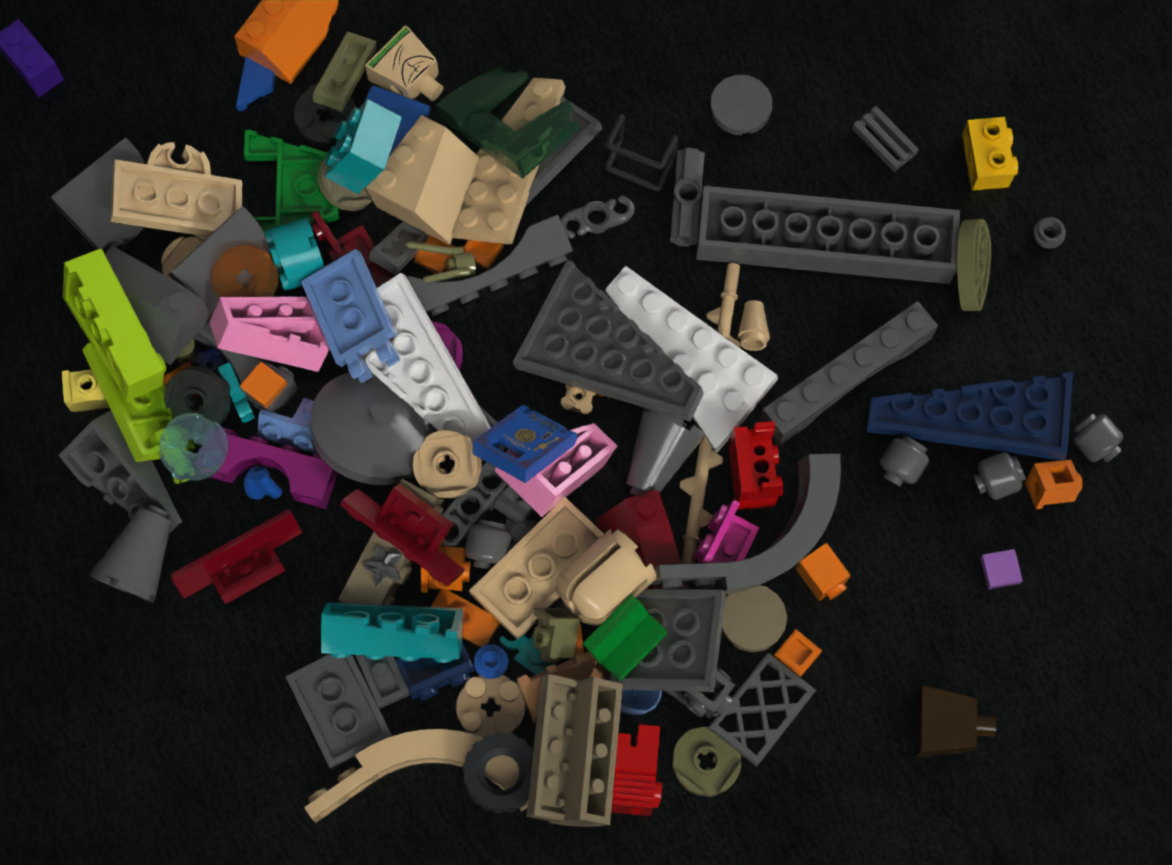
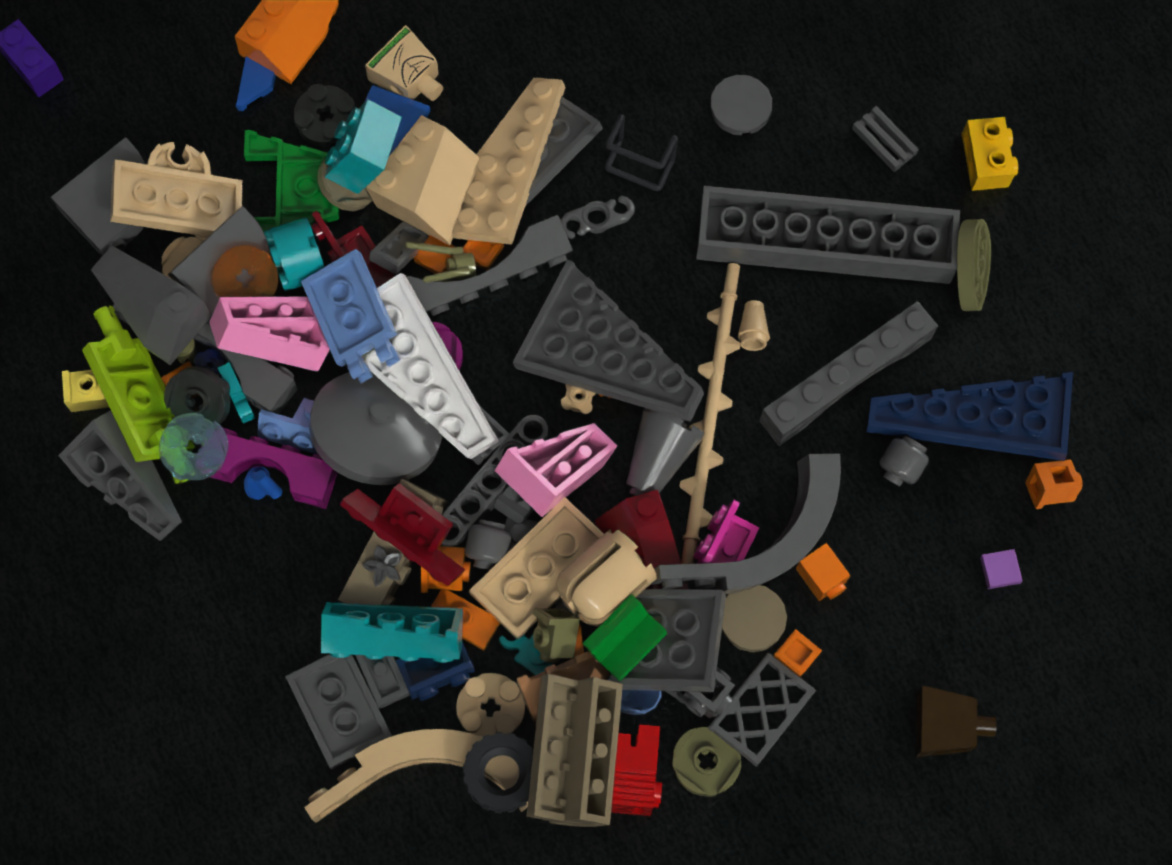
lime wedge [63,248,166,402] -> none
dark grey cone [90,505,171,603] -> none
dark red bracket [170,510,302,604] -> none
orange tile [240,362,288,409] -> none
olive plate [313,31,376,111] -> none
tan plate [413,430,482,498] -> none
clear green wedge [436,68,580,179] -> none
blue container [473,405,577,483] -> none
blue plate [473,645,509,679] -> none
white wing [605,266,778,454] -> none
dark grey piece [670,148,705,247] -> none
red piece [729,421,783,510] -> none
dark grey head [974,452,1026,500] -> none
dark grey plate [1033,217,1066,249] -> none
dark grey head [1073,413,1123,463] -> none

